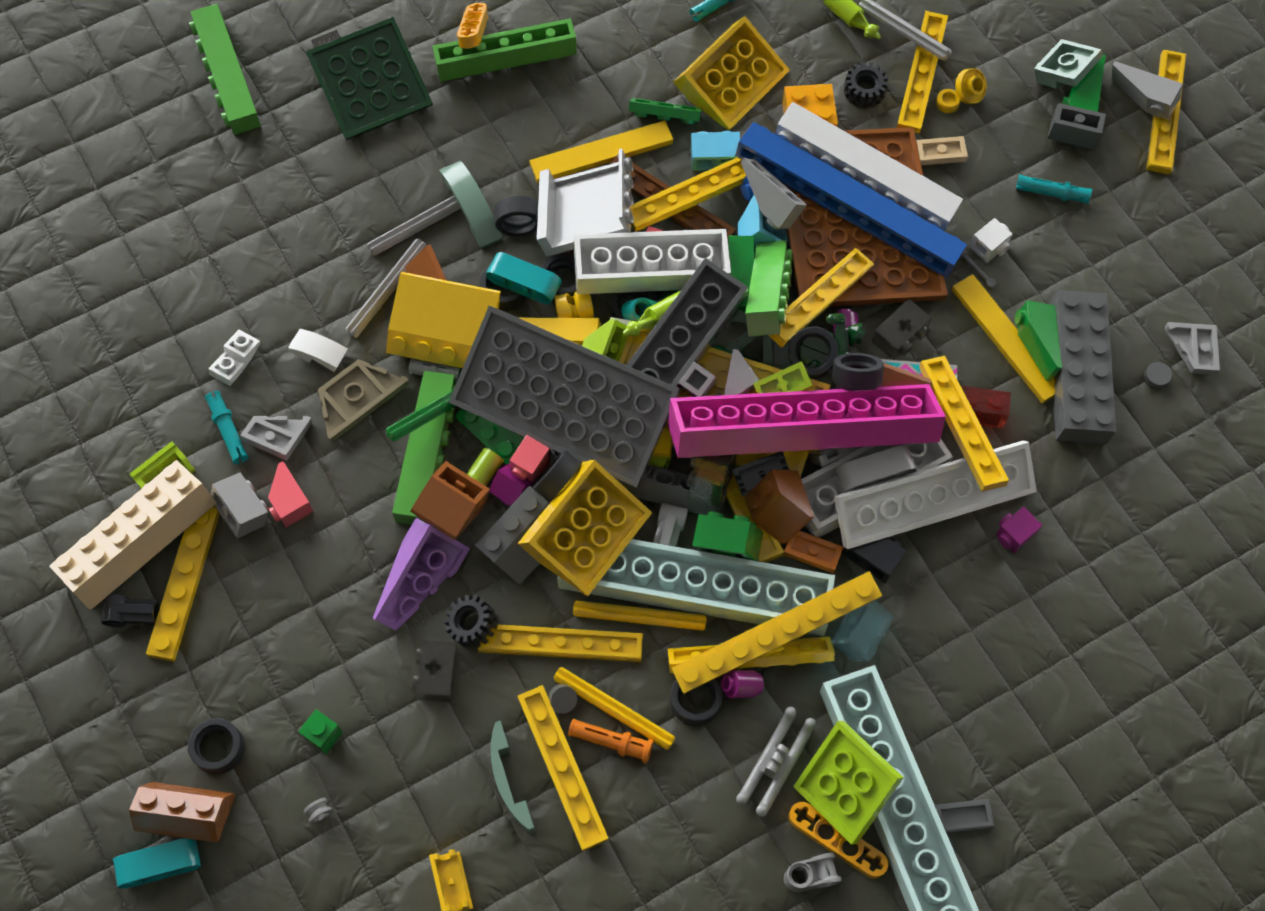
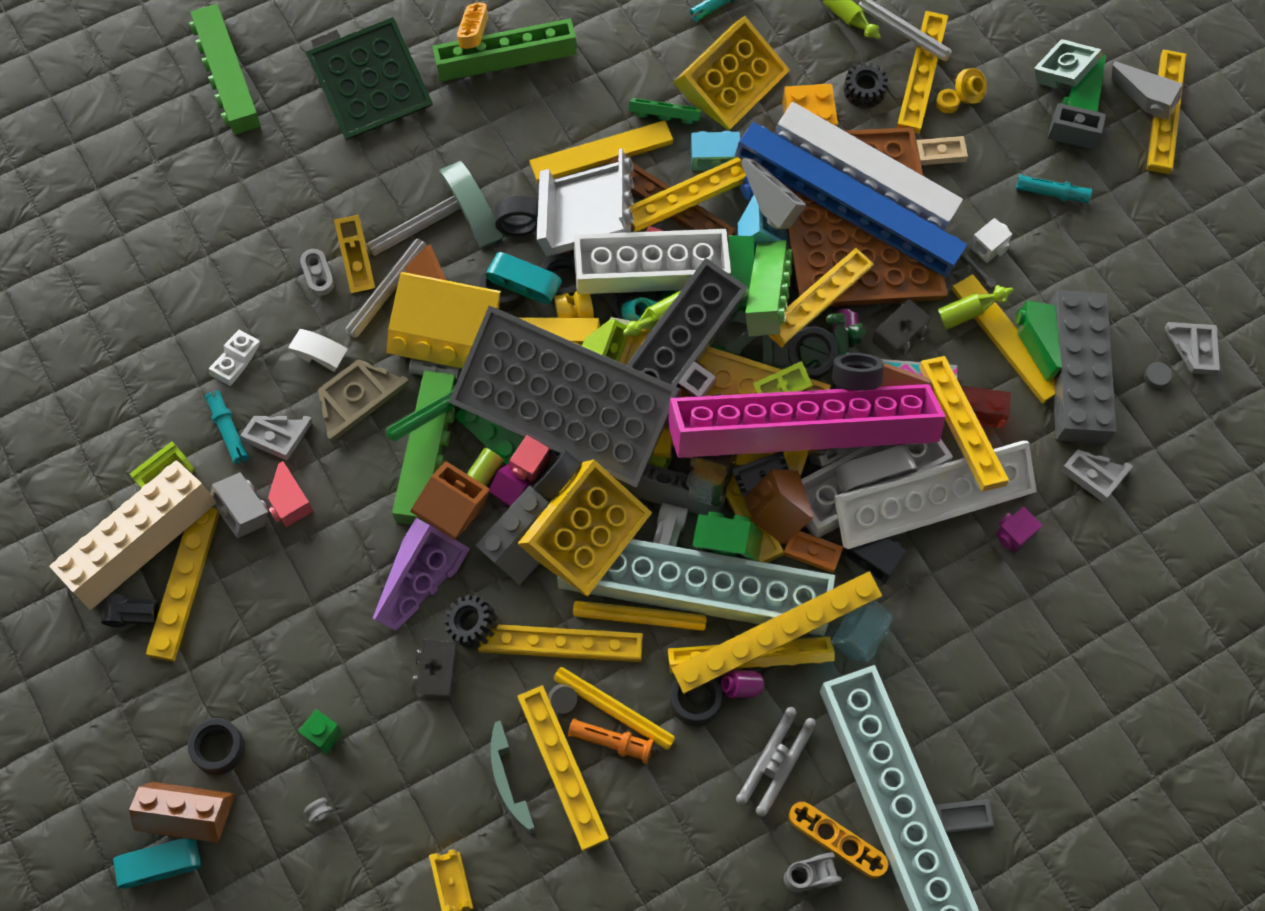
light grey slope [724,349,759,395] -> none
lime plate [793,721,904,845] -> none
none -> light grey plate [300,249,334,296]
none -> yellow slope [334,215,375,293]
none -> lime wheel [937,285,1013,330]
none -> light grey wing [1061,450,1133,503]

